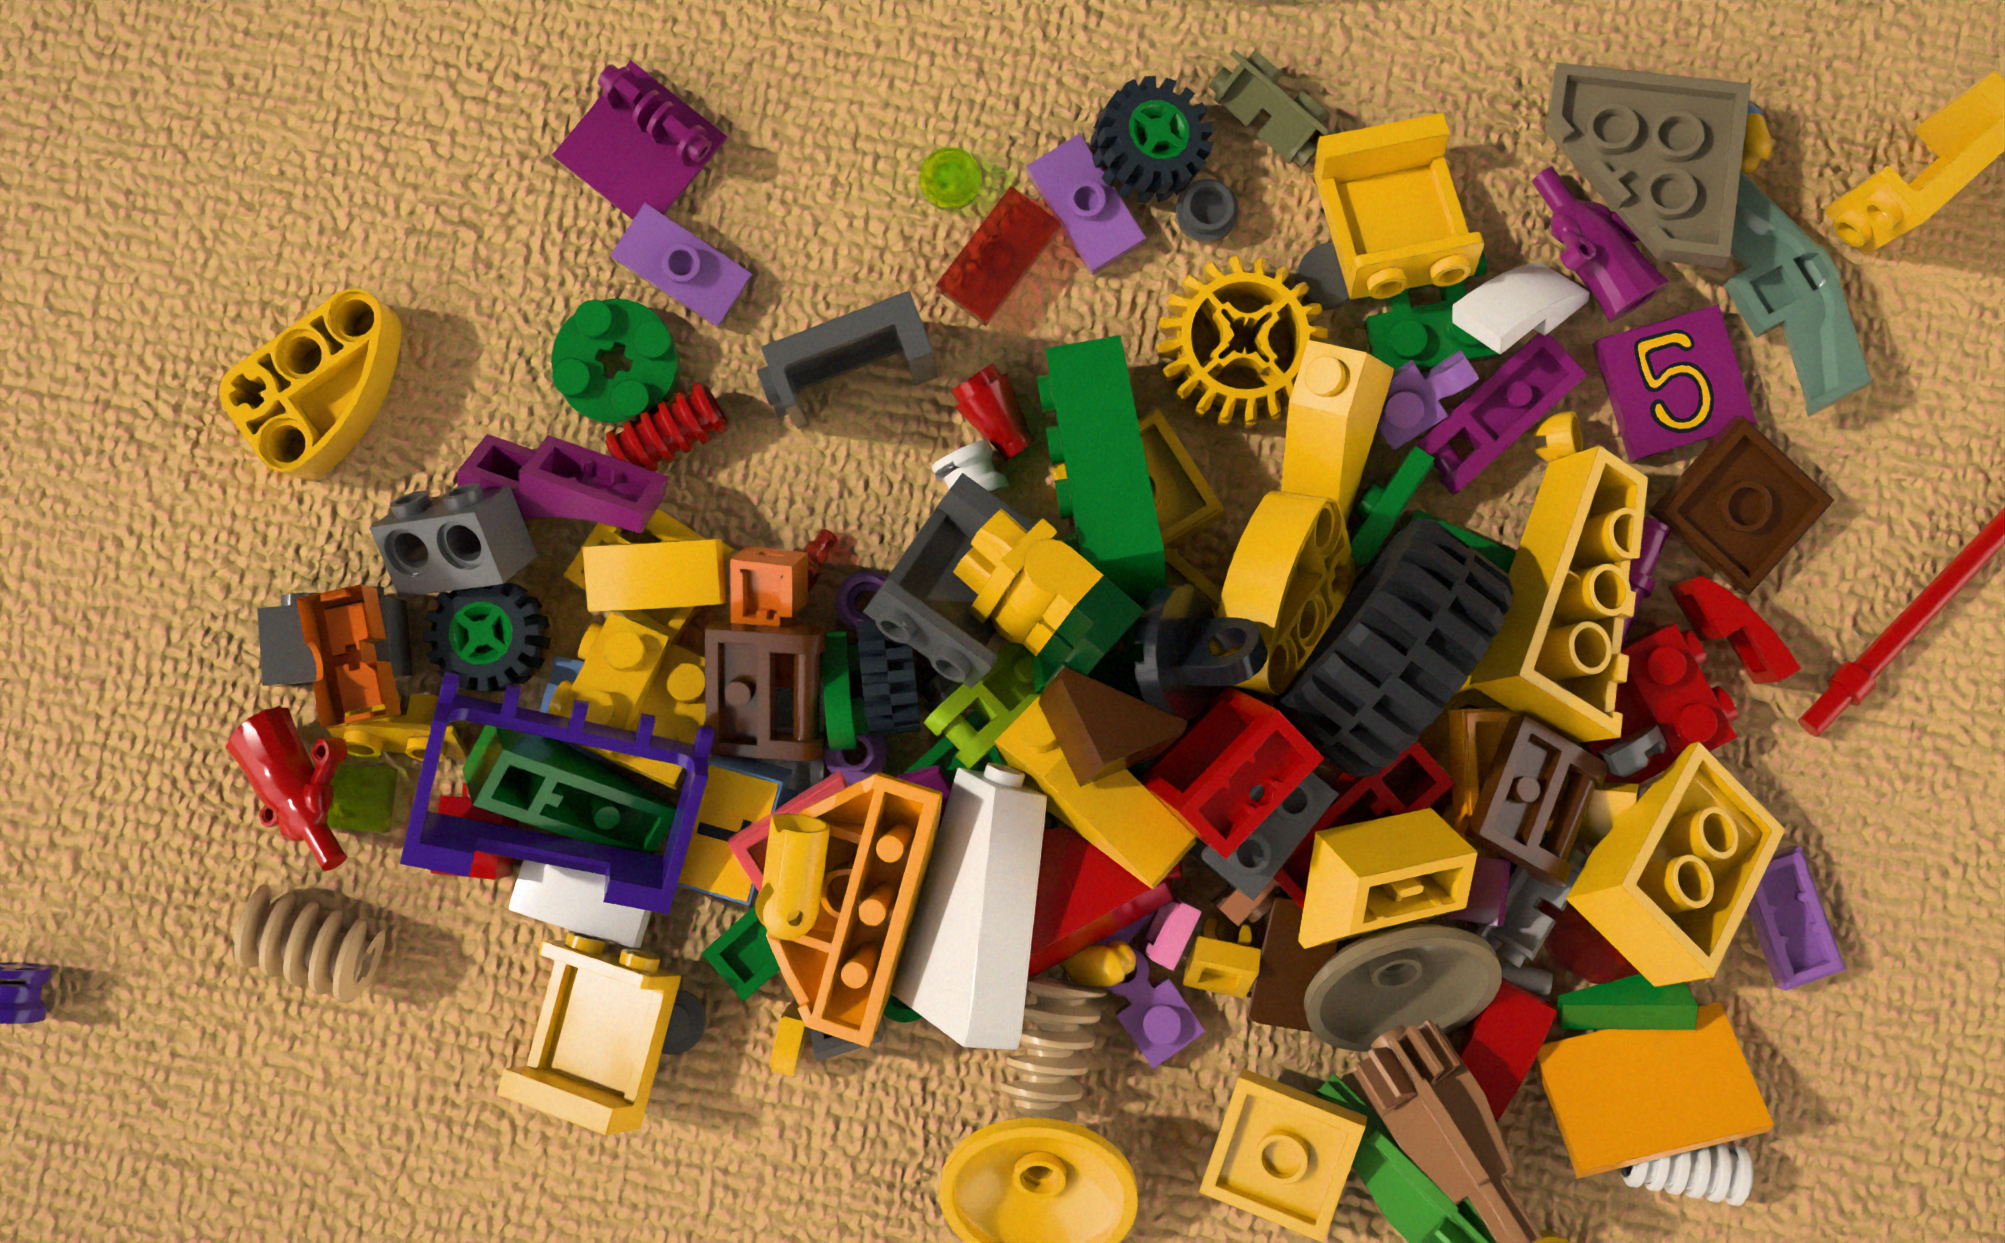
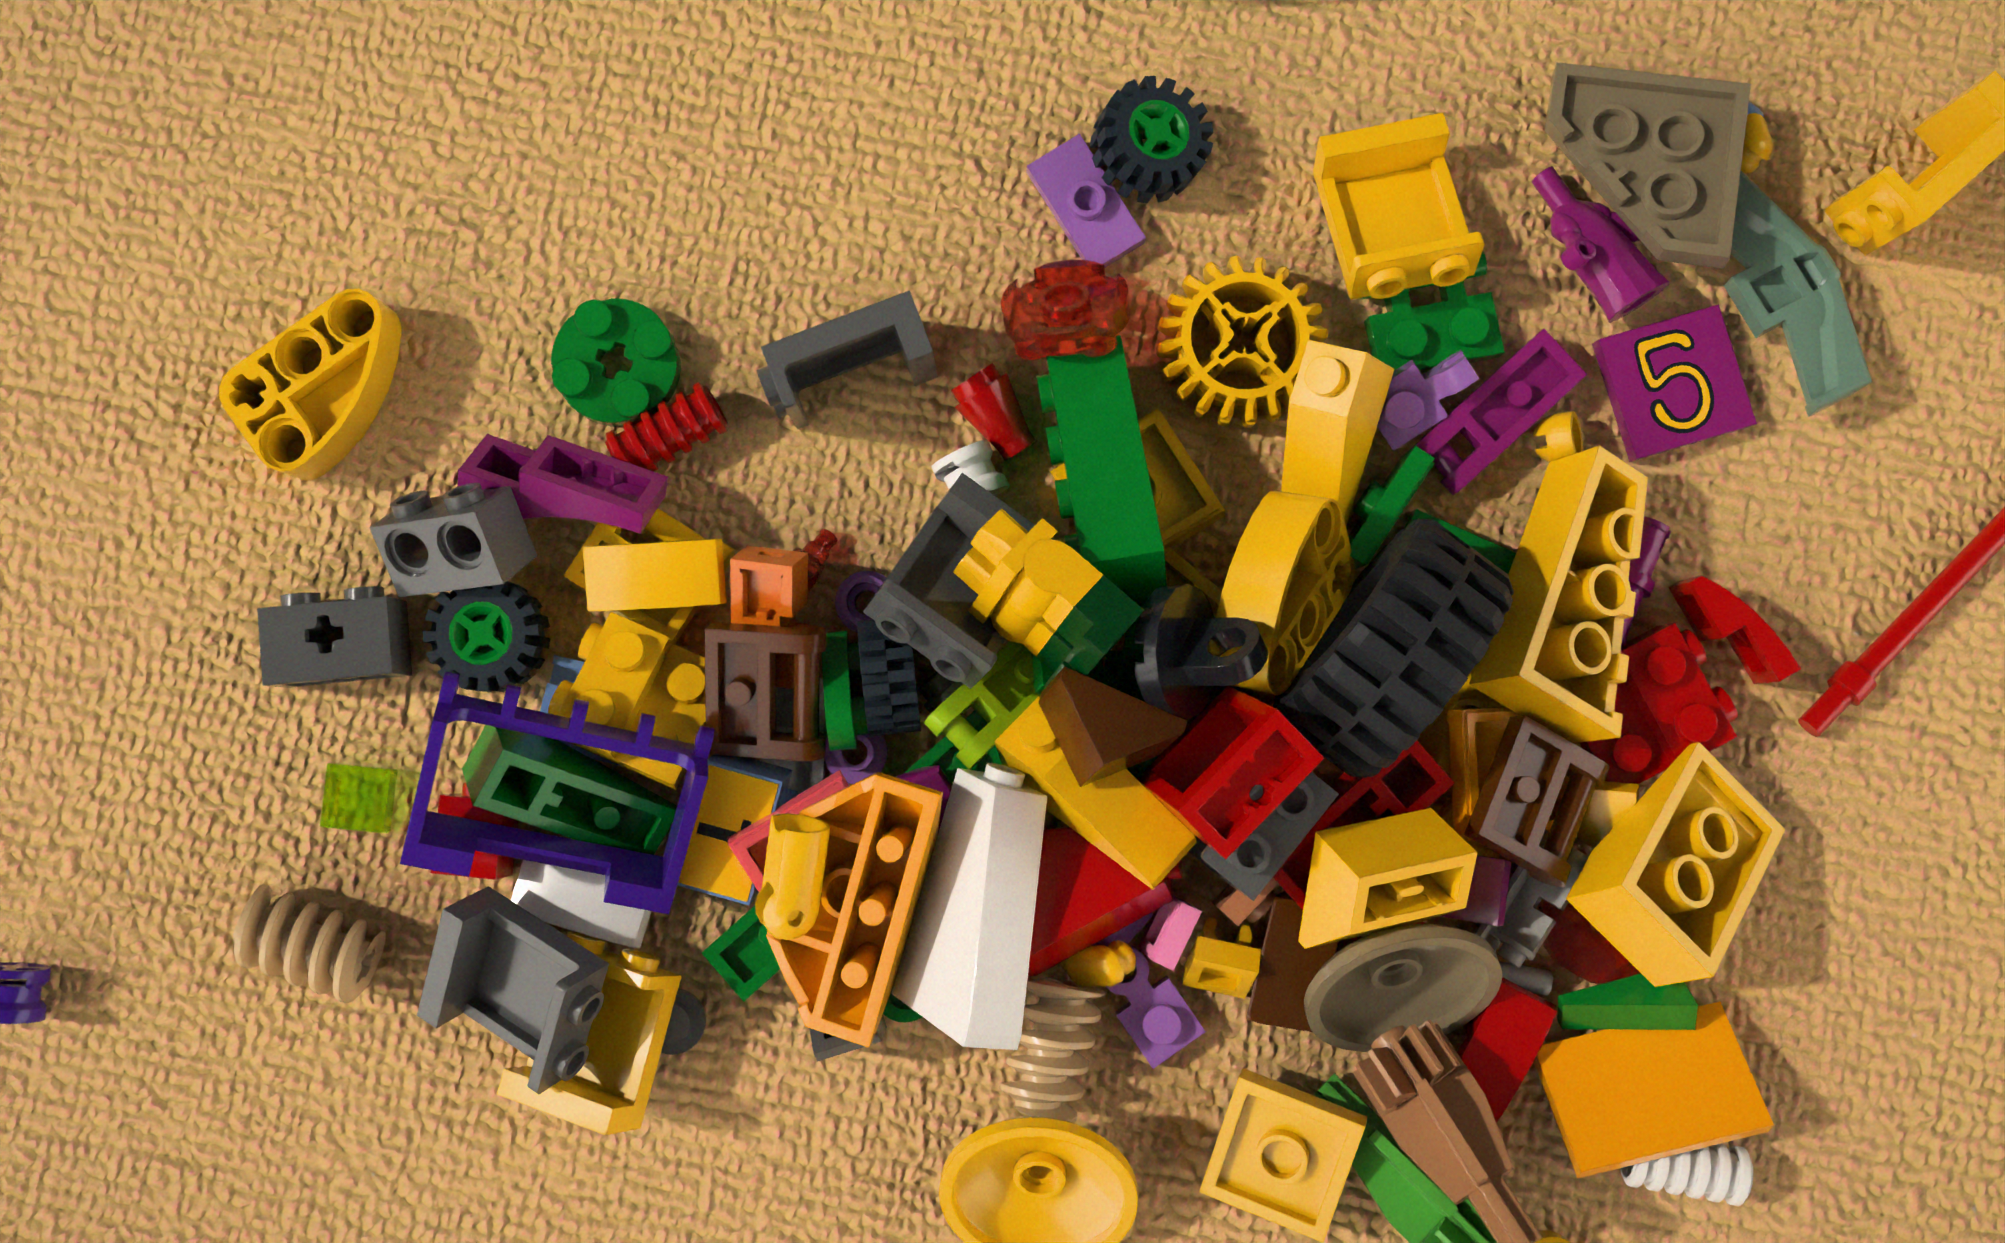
red piece [225,706,347,871] -> none
orange piece [296,584,401,728] -> none
yellow hinge [327,693,469,762] -> none
magenta hinge [552,60,728,220] -> none
medium lavender plate [610,203,752,328] -> none
yellow tile [769,1002,809,1077] -> none
clear neon green plate [919,147,981,211] -> none
clear red plate [935,186,1061,327] -> none
dark grey plate [1175,179,1239,243] -> none
olive hinge [1209,49,1333,168] -> none
dark grey tile [1295,243,1350,310] -> none
white slope [1452,262,1590,355] -> none
dark grey tile [1597,723,1668,777] -> none
reddish brown plate [1649,416,1835,596] -> none
medium lavender plate [1747,845,1846,991] -> none
none -> dark grey panel [417,886,609,1094]
none -> clear red plate [1001,260,1131,360]

